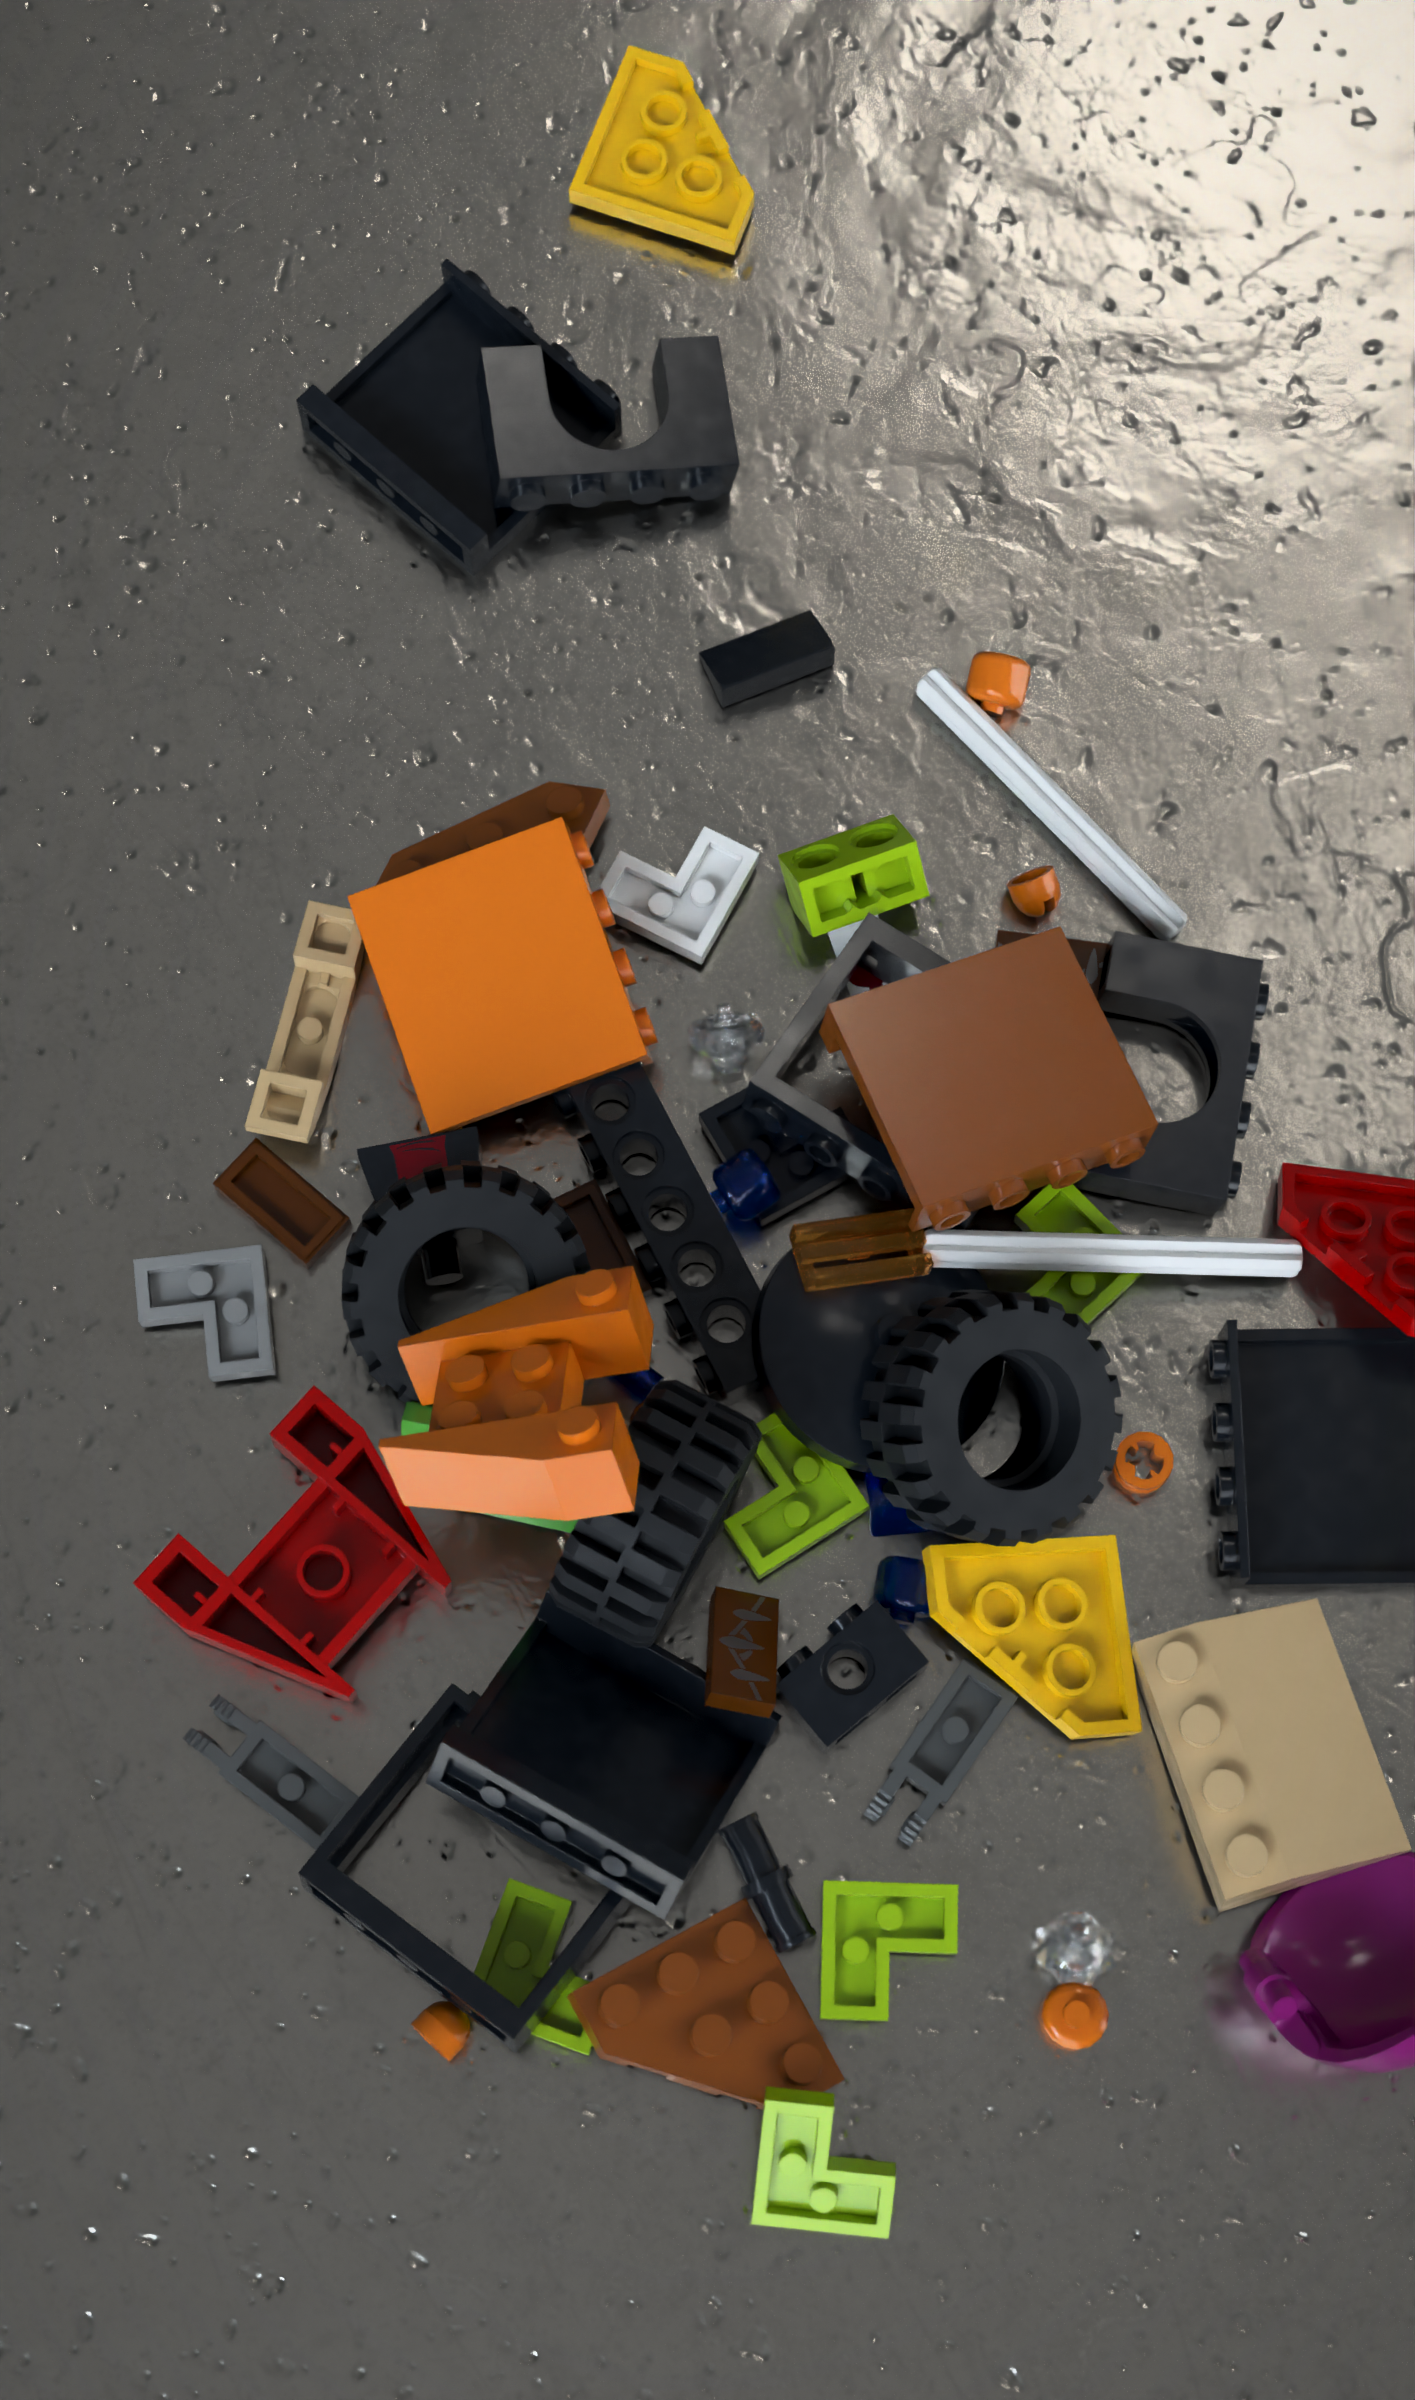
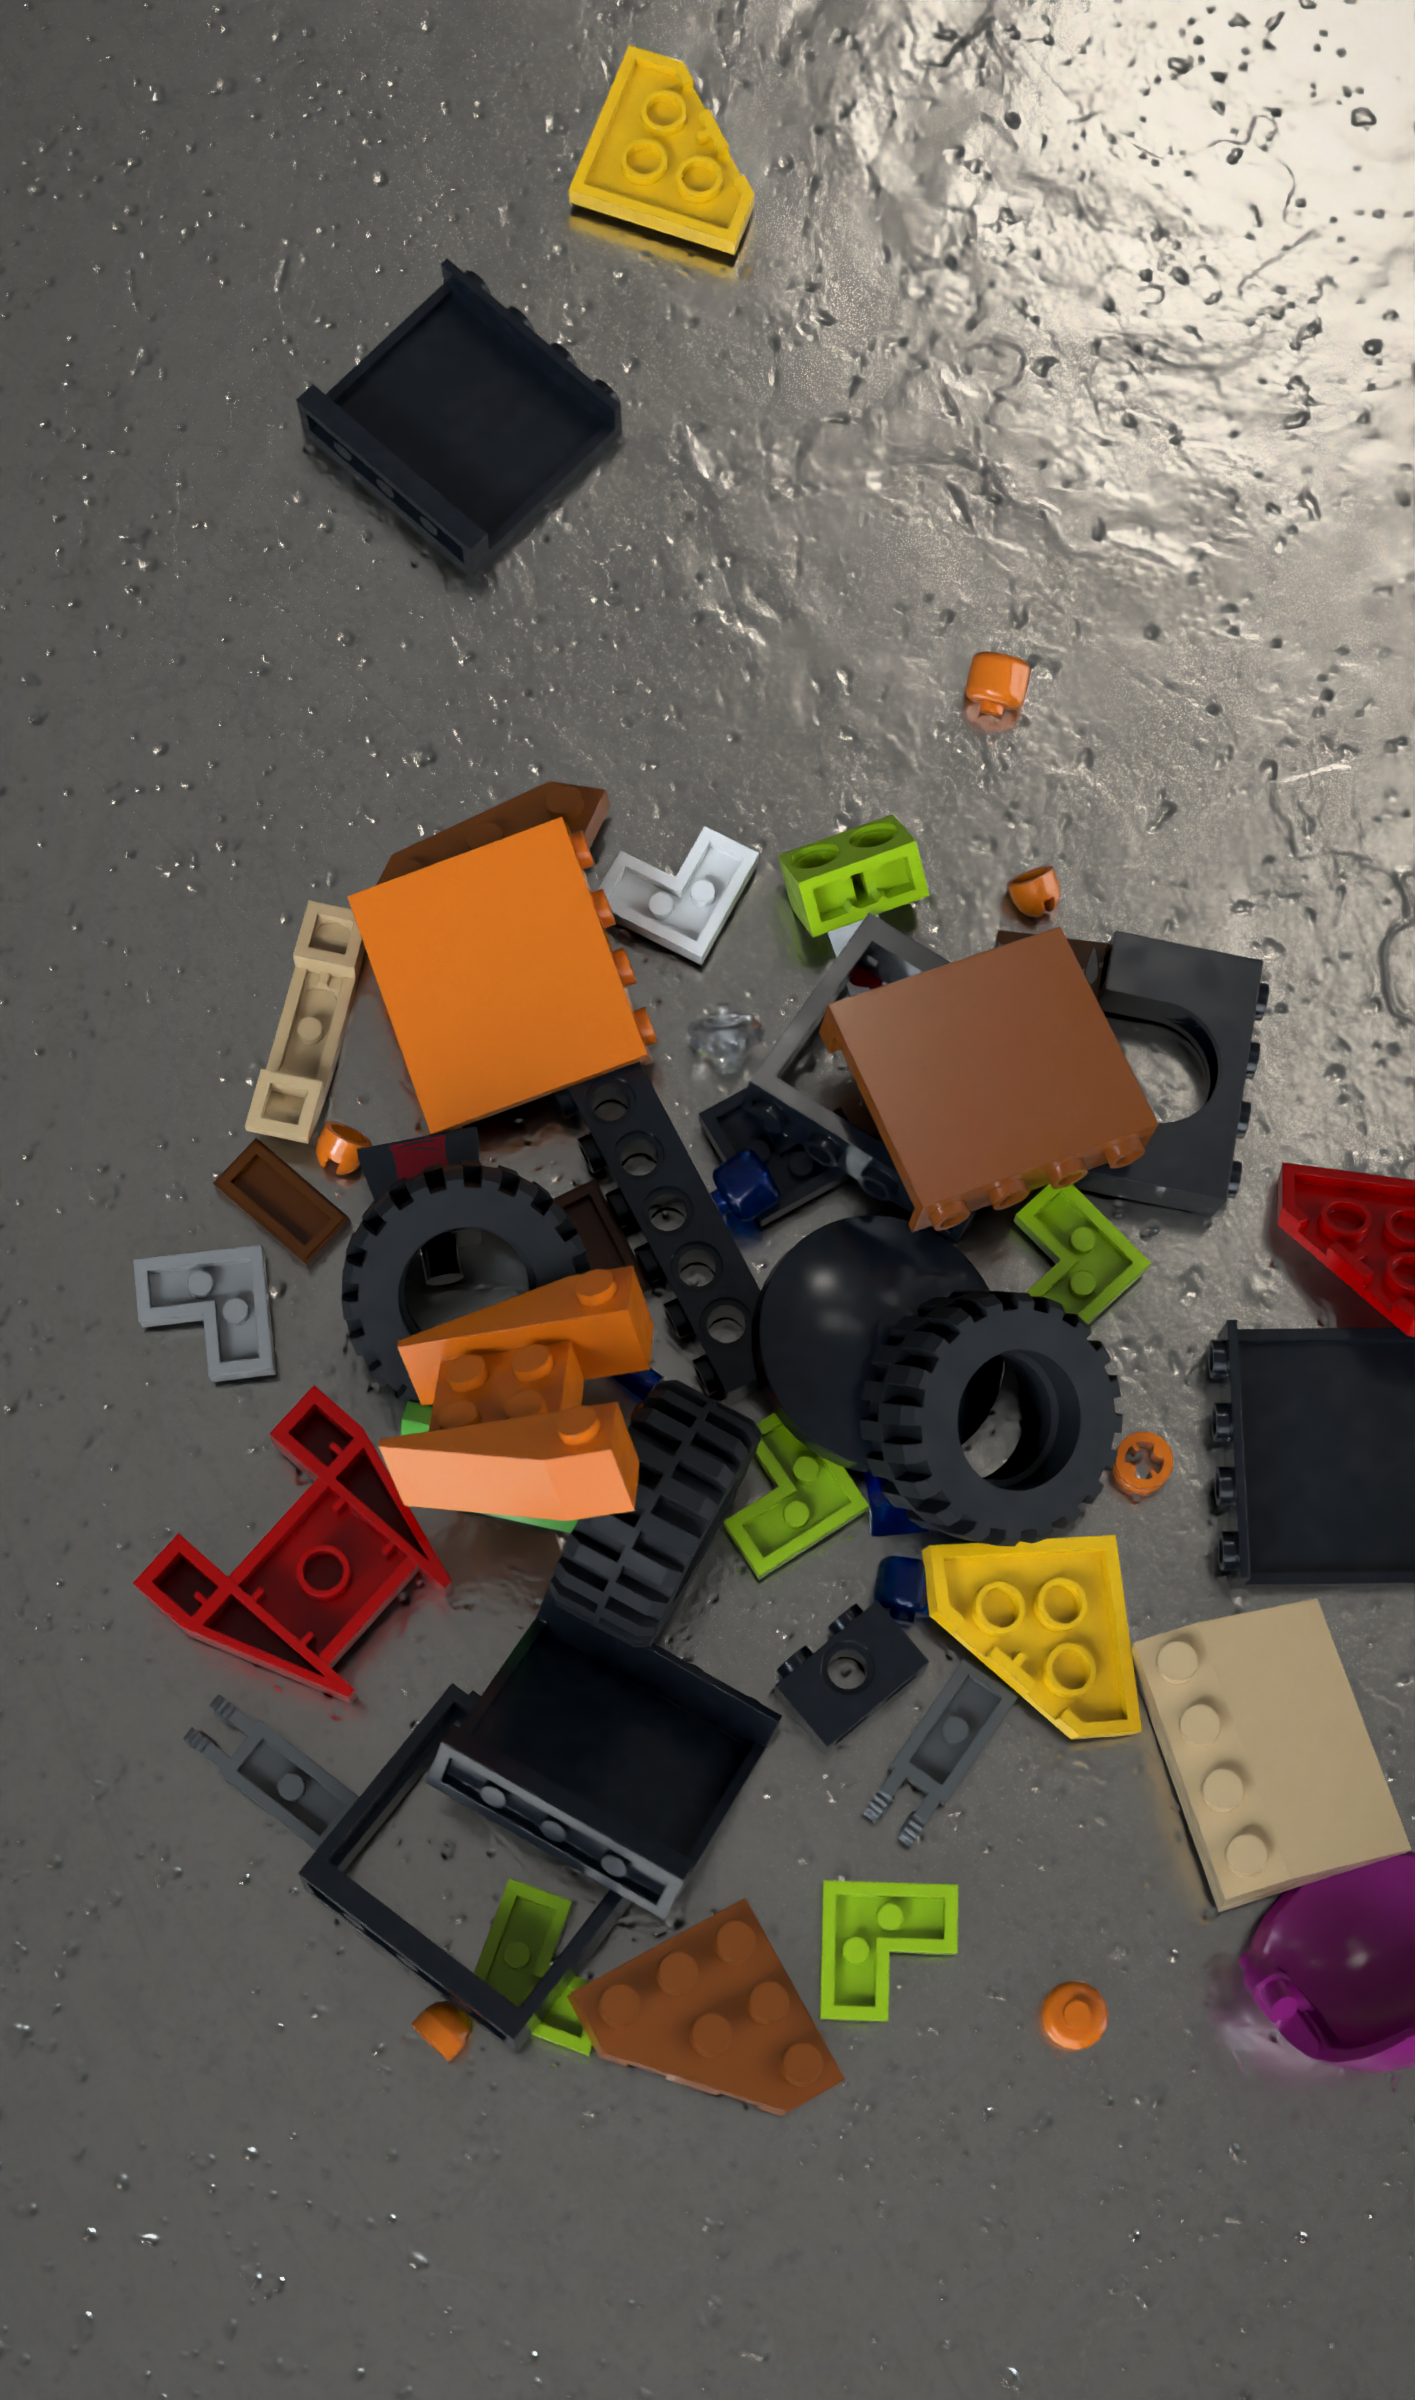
black arch [476,336,740,511] -> none
black slope [699,610,835,708] -> none
reddish brown tile [704,1586,779,1718] -> none
black pin [718,1811,817,1953] -> none
lime plate [751,2086,896,2239] -> none
clear orange tile [789,1208,934,1292] -> none
white axle [916,667,1188,941] -> none
white axle [921,1229,1303,1277] -> none
clear piece [1035,1911,1116,1987] -> none
none -> orange hinge [316,1121,372,1175]

